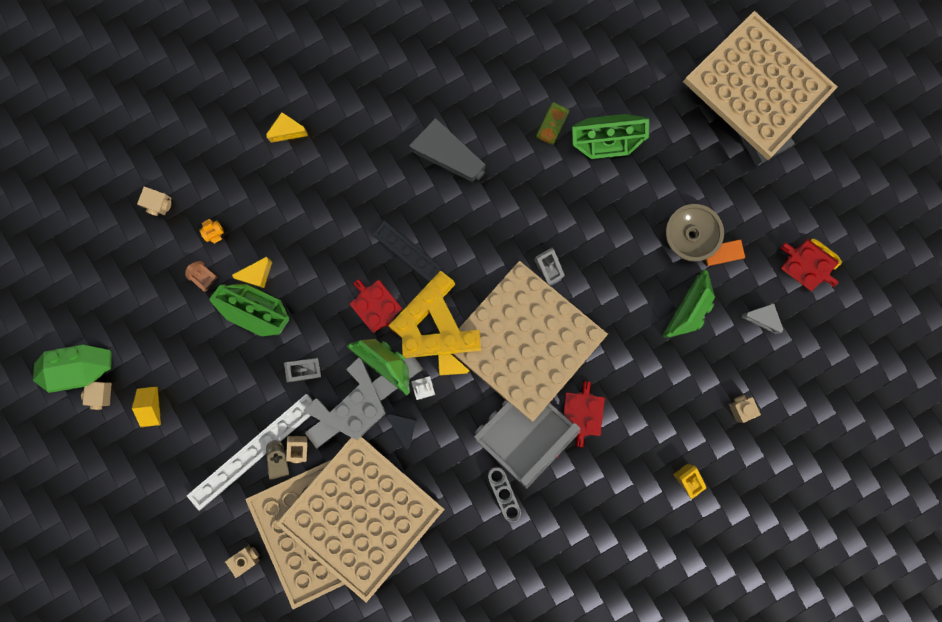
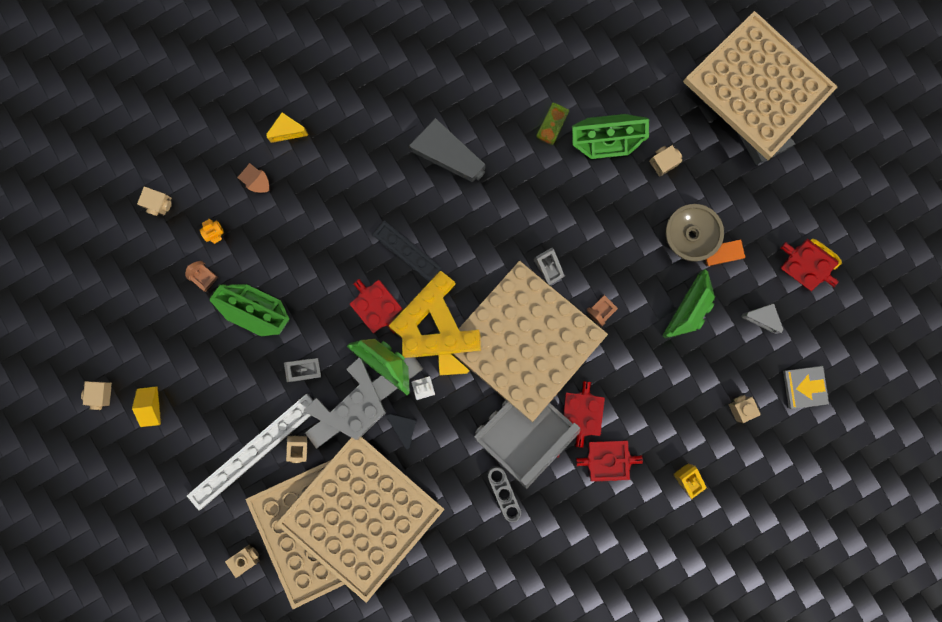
bright green wedge [33,345,112,393] -> none
yellow slope [232,257,272,288] -> none
dark tan piece [266,440,289,479] -> none
none -> nougat tile [237,163,269,193]
none -> red plate [576,440,643,481]
none -> nougat tile [586,295,618,326]
none -> tan brick [650,145,682,177]
none -> light grey tile [783,366,829,409]

